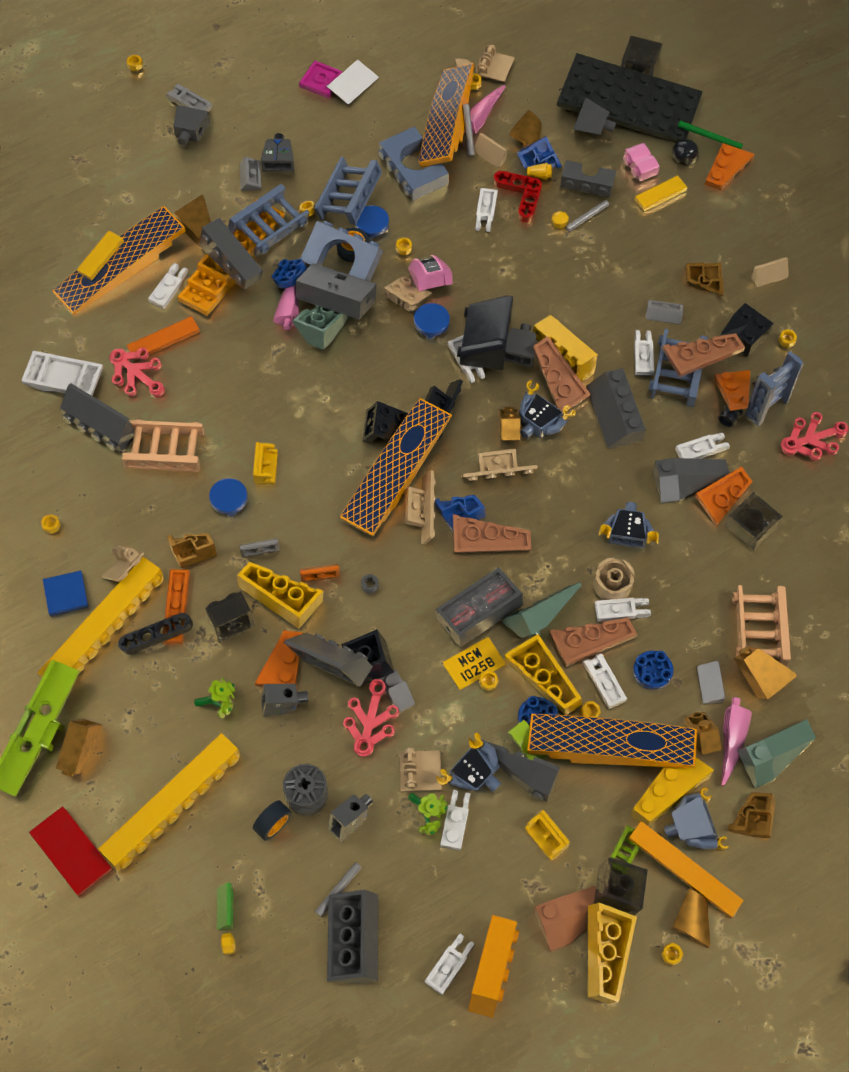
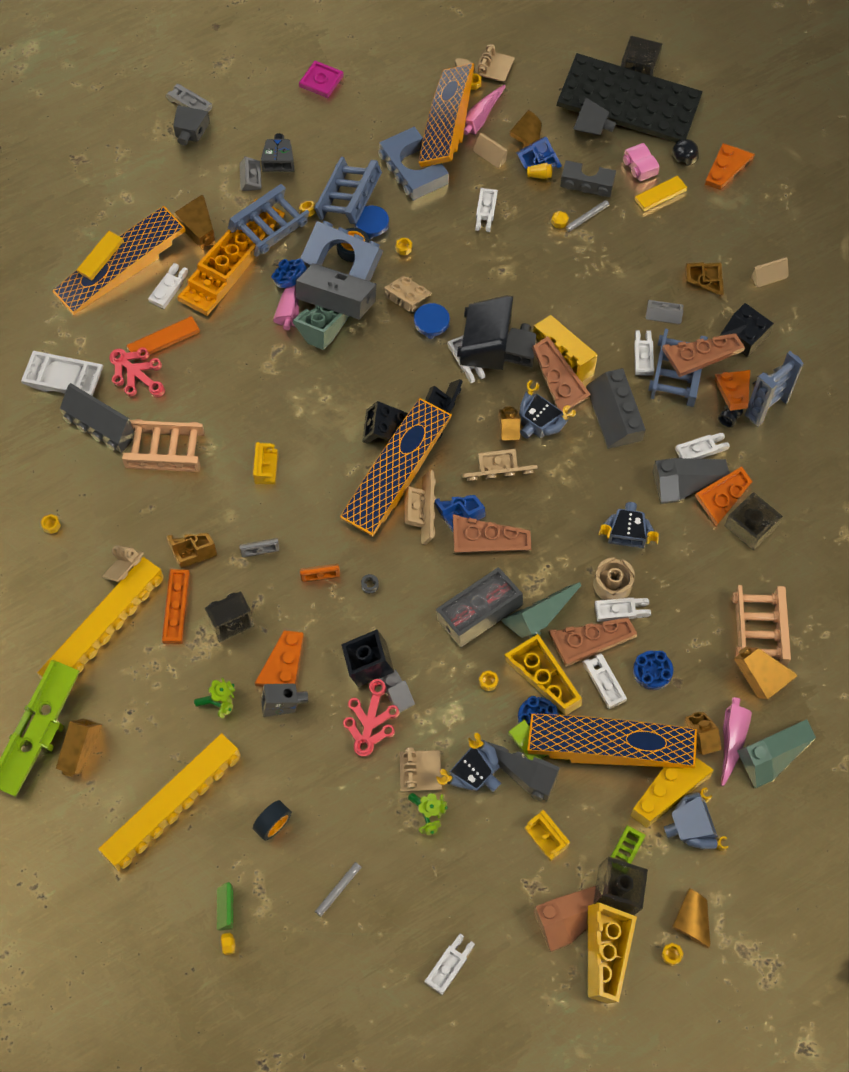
red tile [29,806,113,897] -> none
blue tile [43,570,89,616] -> none
black beam [118,613,193,655] -> none
yellow tile [126,55,143,71] -> none
dark grey wedge [199,218,263,289] -> none
blue tile [209,478,248,517] -> none
yellow wedge [237,562,323,629] -> none
dark grey wheel [283,764,328,816] -> none
dark grey slope [284,632,373,687] -> none
white sticker [327,60,379,104] -> none
dark grey slope [327,889,378,984] -> none
dark grey torso [328,794,373,843] -> none
bright pink slope [408,255,452,291] -> none
white hinge [440,790,470,851] -> none
yellow sticker [442,637,506,690] -> none
light grey bar [463,104,475,156] -> none
light orange wedge [468,915,519,1018] -> none
red beam [493,171,542,223] -> none
yellow tile [580,701,601,718] -> none
light orange tile [628,821,744,918] -> none
green bar [677,120,743,149] -> none
light grey slope [697,661,725,704] -> none
pearl gold slope [728,792,776,838] -> none
yellow tile [778,329,797,348] -> none
coral plant [781,412,849,461] -> none

